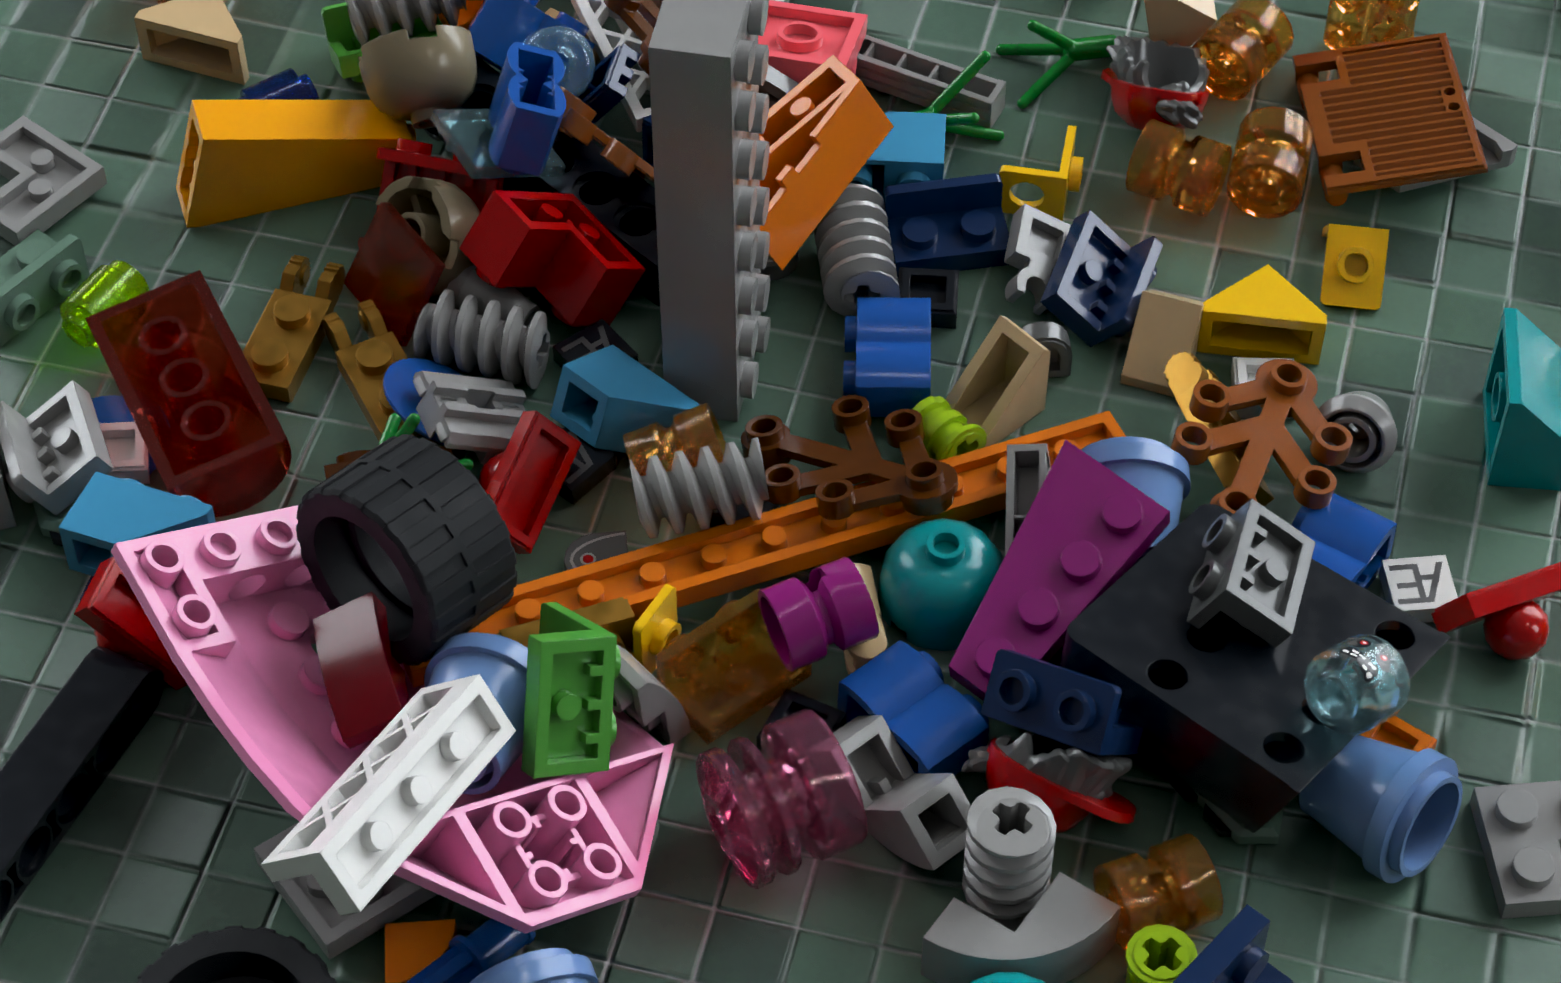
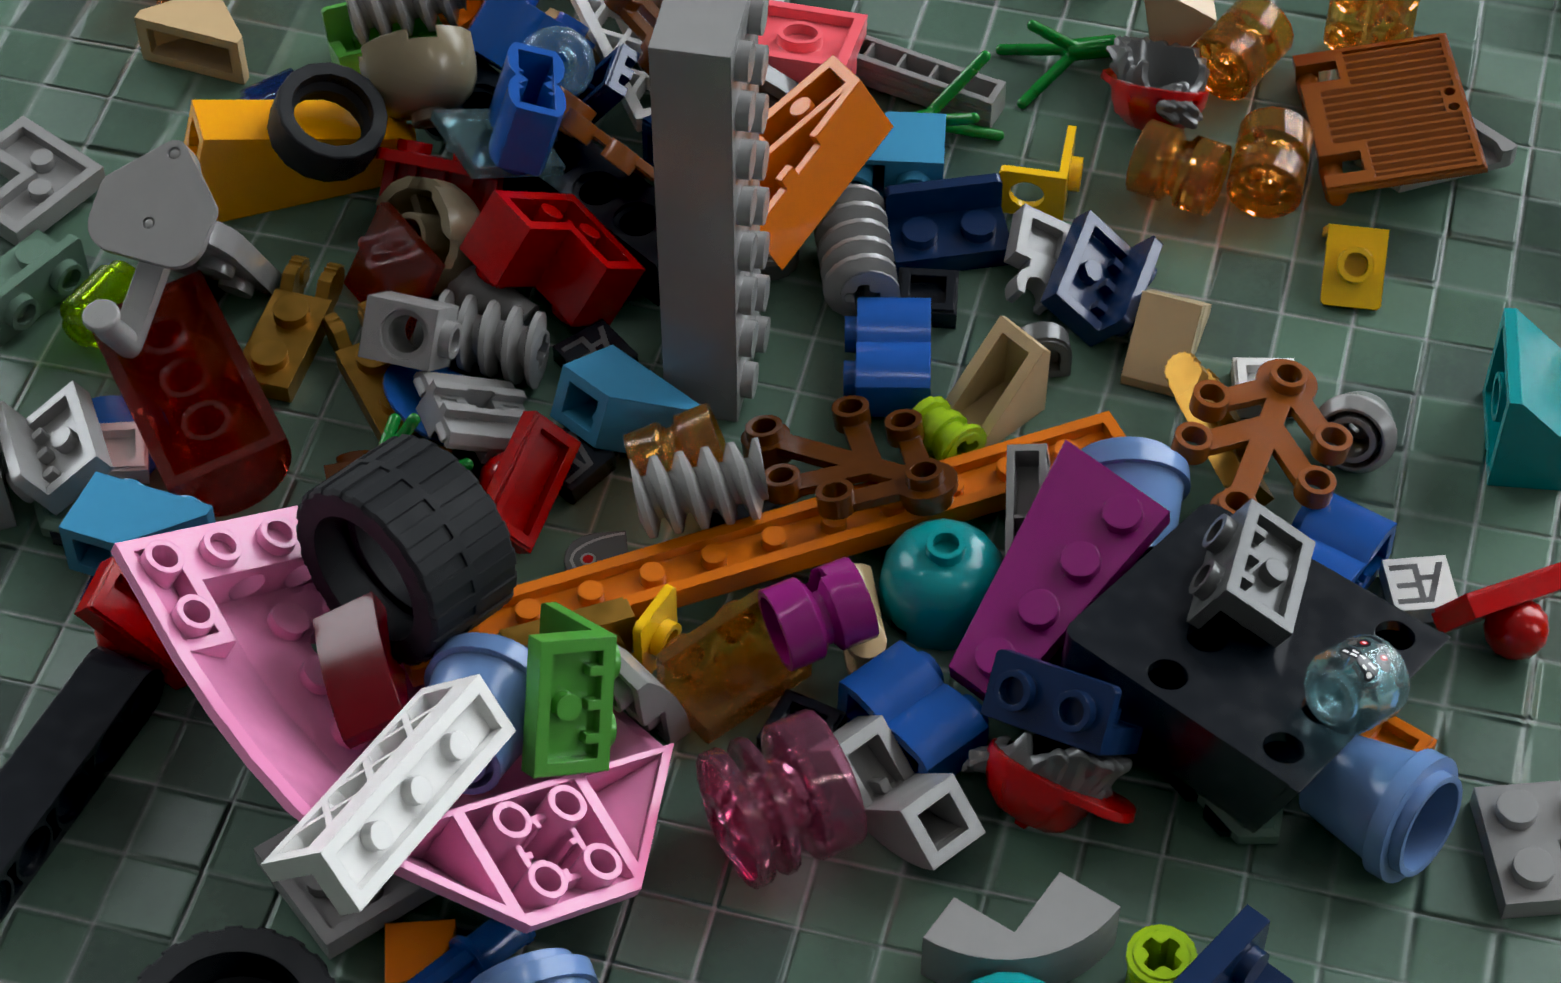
light grey piece [962,786,1057,932] -> none
clear orange wheel [1093,833,1224,952] -> none
yellow slope [1196,264,1327,365] -> none
none -> light grey plate [82,140,282,358]
none -> black tyre [267,62,388,182]
none -> light grey brick [358,291,462,372]

